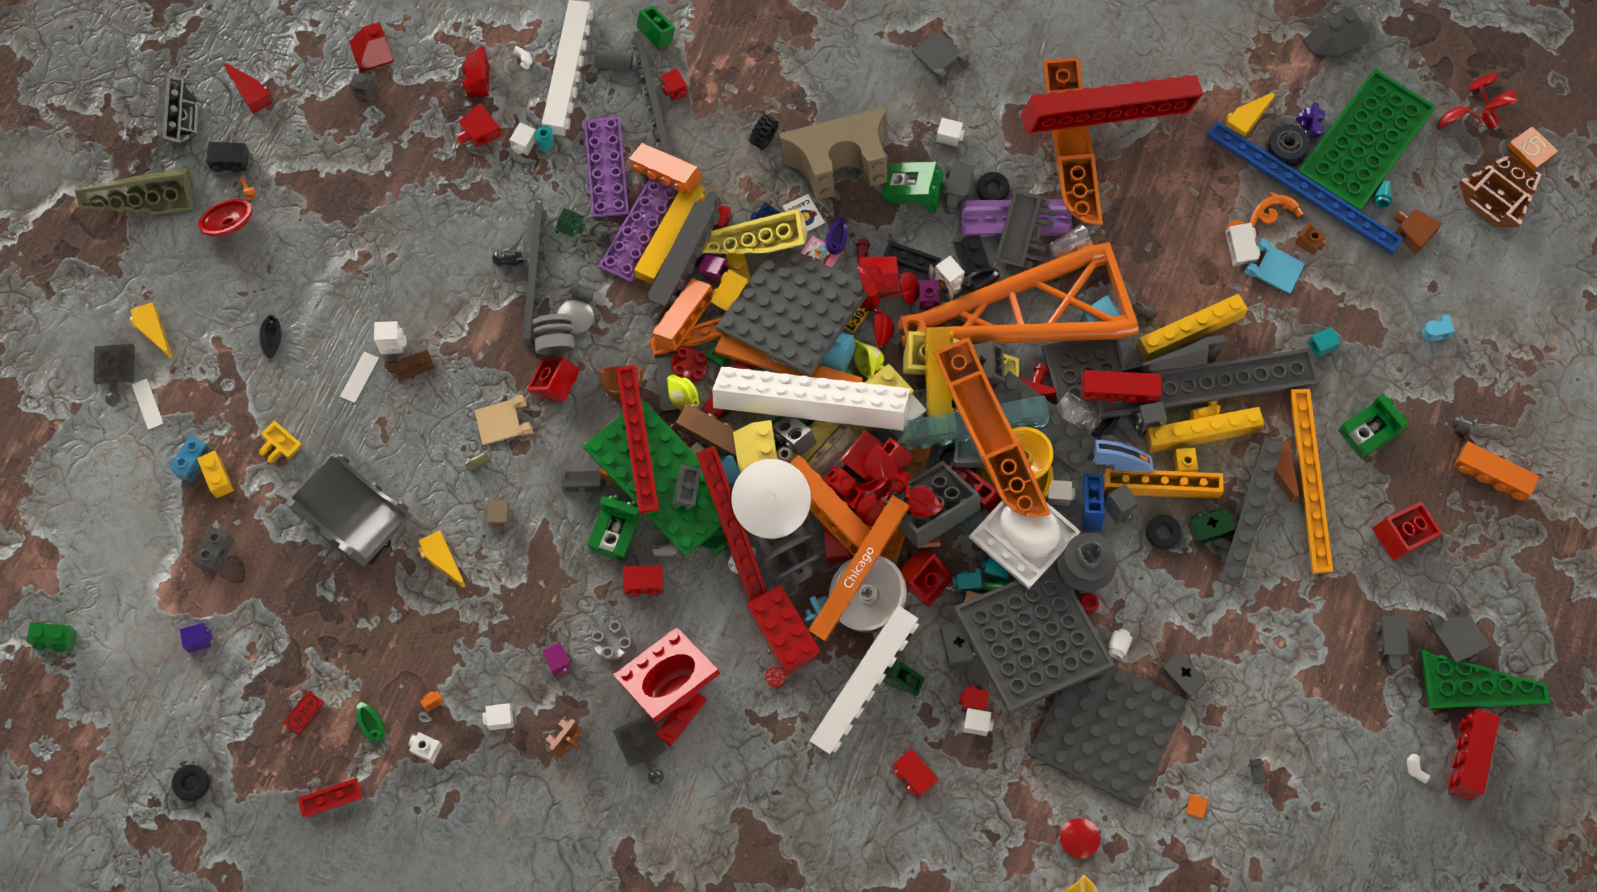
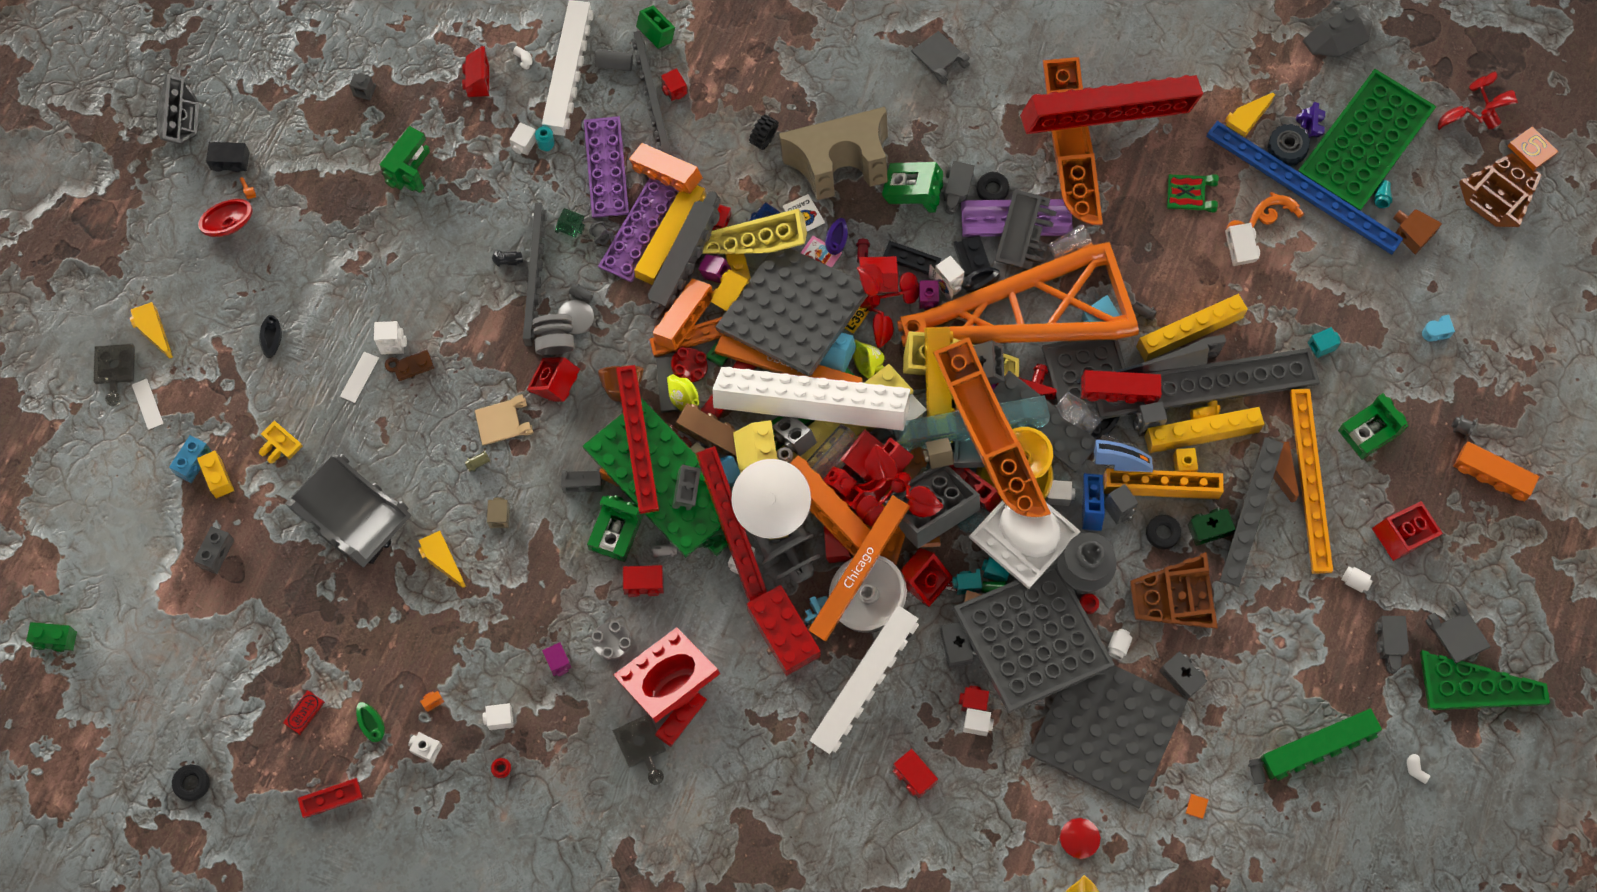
olive wedge [75,168,194,215] -> none
dark purple brick [180,623,213,653] -> none
red slope [224,63,272,114] -> none
red slope [349,22,394,73] -> none
red torso [455,103,502,147] -> none
dark orange hips [545,719,583,758] -> none
red tile [766,667,785,688] -> none
dark green slope [883,660,925,696] -> none
white brick [936,118,965,147] -> none
medium azure flag [1243,238,1305,294] -> none
dark orange brick [1295,222,1327,255] -> none
red brick [1447,709,1500,801] -> none
none -> green brick [379,126,430,193]
none -> red plate [491,758,511,778]
none -> dark tan brick [923,437,954,469]
none -> dark orange wedge [1130,552,1218,629]
none -> green flag [1167,174,1219,213]
none -> green brick [1260,708,1382,781]
none -> white brick [1341,566,1373,593]

